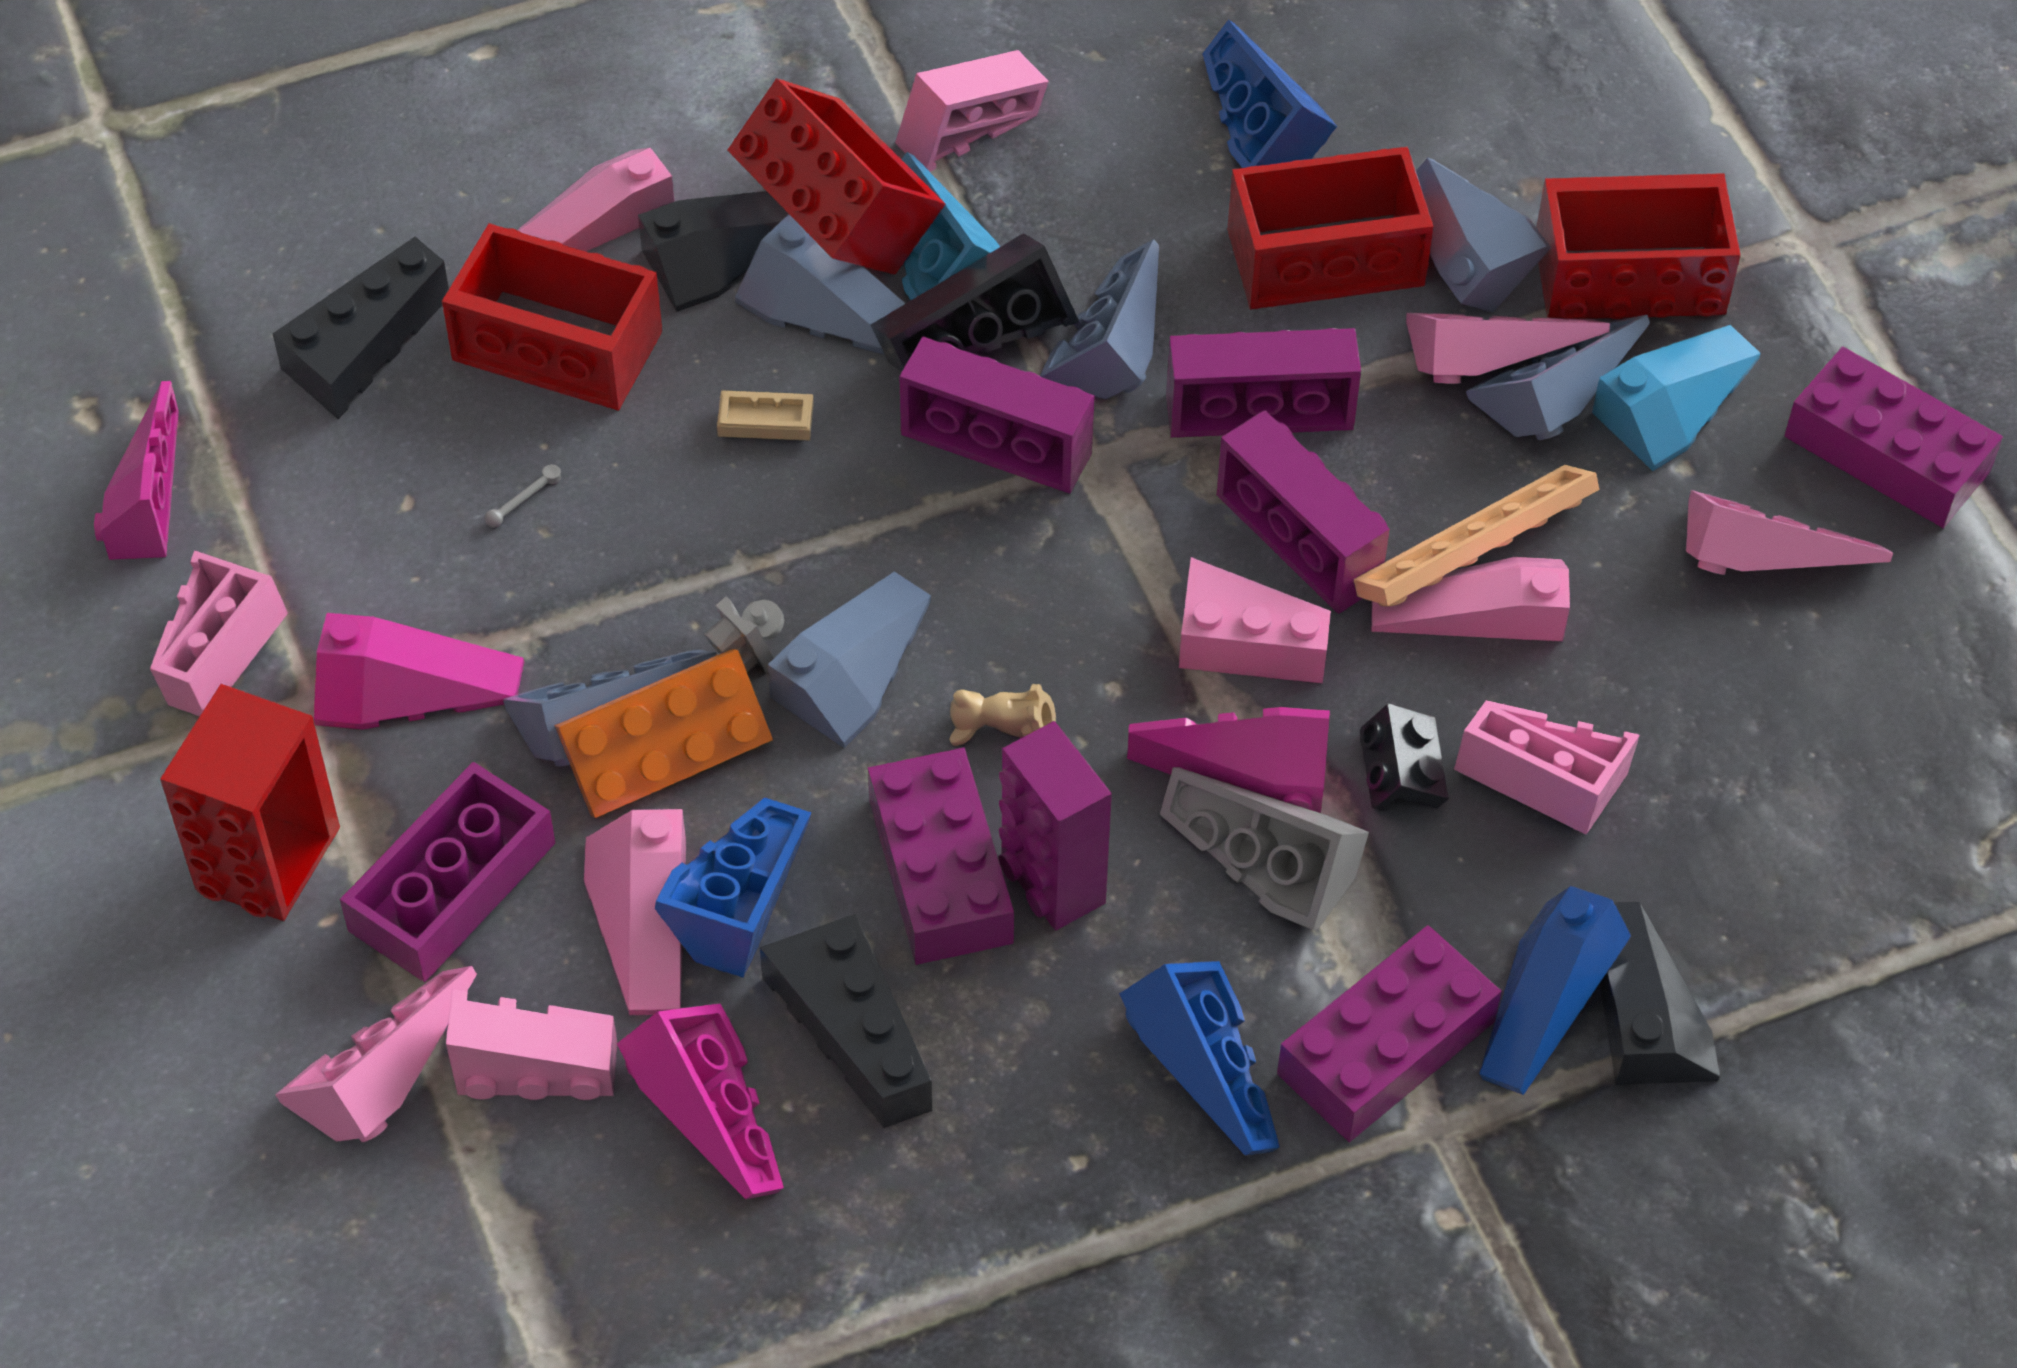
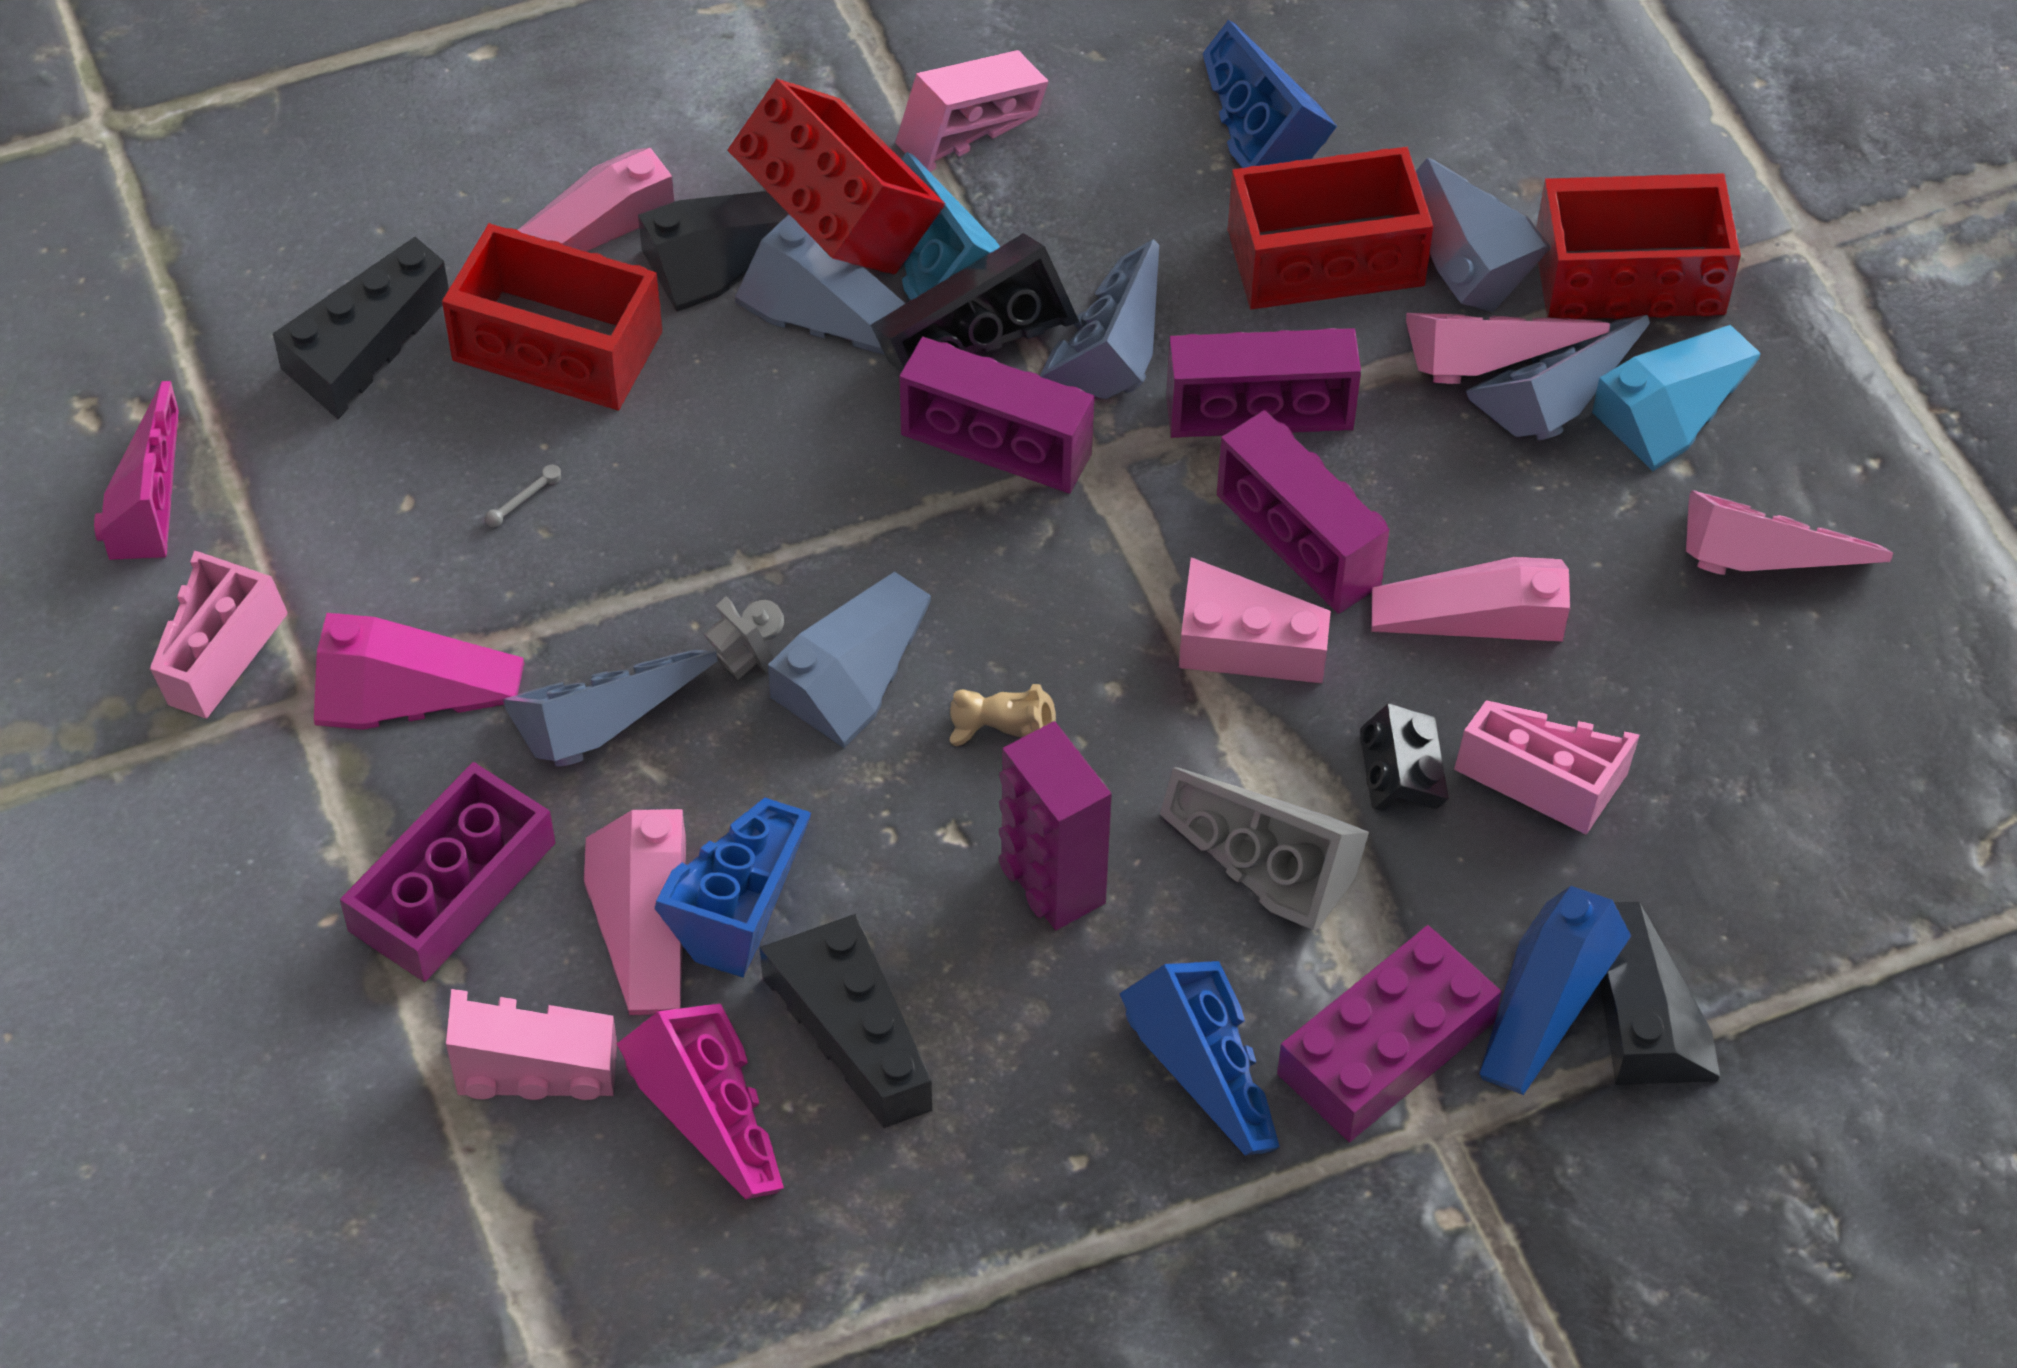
red hose [160,684,340,922] -> none
bright pink wedge [276,966,477,1142] -> none
orange plate [554,649,773,818] -> none
tan plate [717,390,814,440] -> none
magenta brick [868,747,1014,965] -> none
dark pink wedge [1127,707,1330,813] -> none
light nougat plate [1354,465,1600,607] -> none
magenta brick [1784,346,2003,529] -> none

